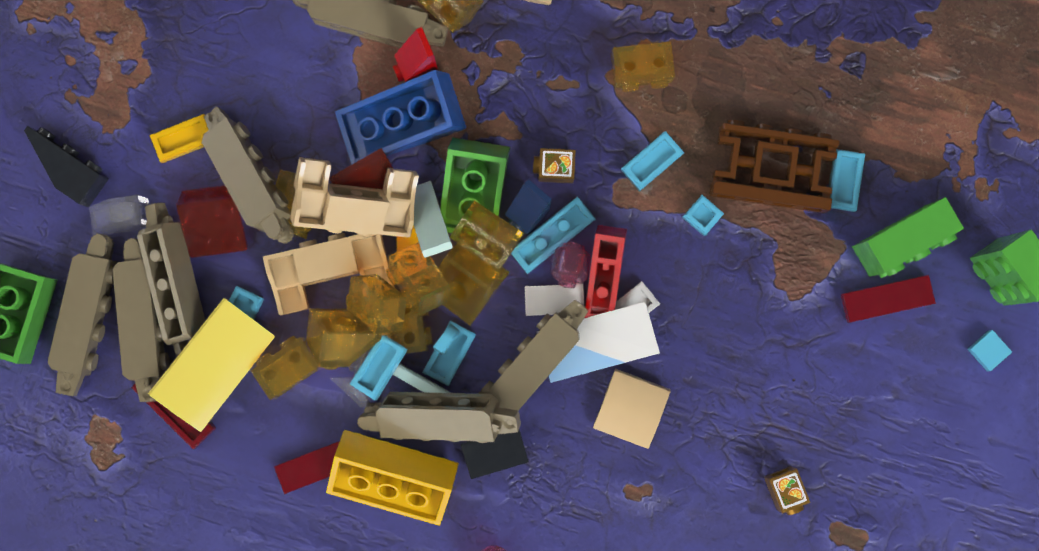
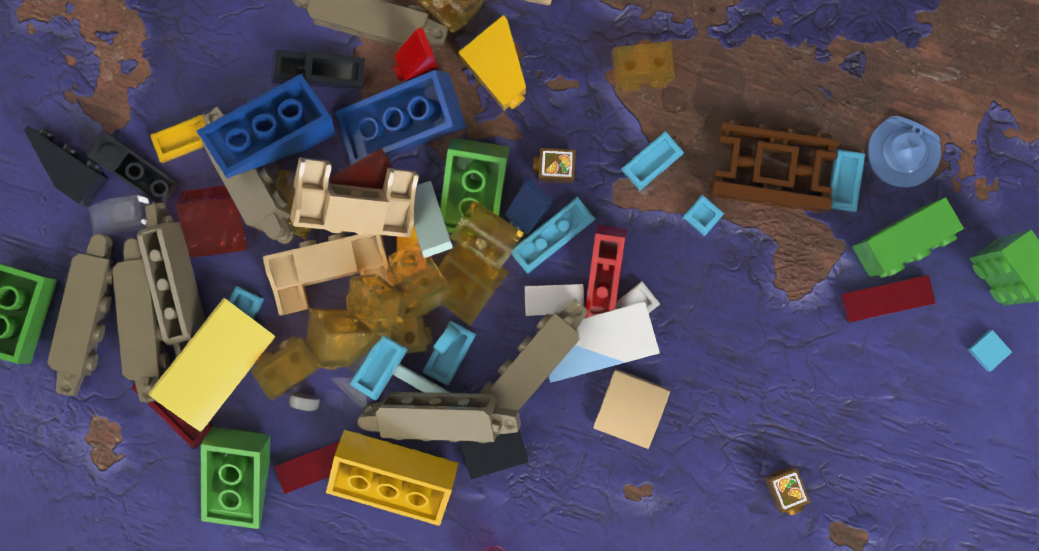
clear pink head [550,242,591,288] -> none
none -> black slope [86,129,180,204]
none -> blue slope [197,74,335,178]
none -> bright green slope [201,427,270,529]
none -> black slope [271,50,365,88]
none -> light grey tile [289,393,320,411]
none -> yellow slope [458,15,526,111]
none -> medium blue hat [867,116,941,188]

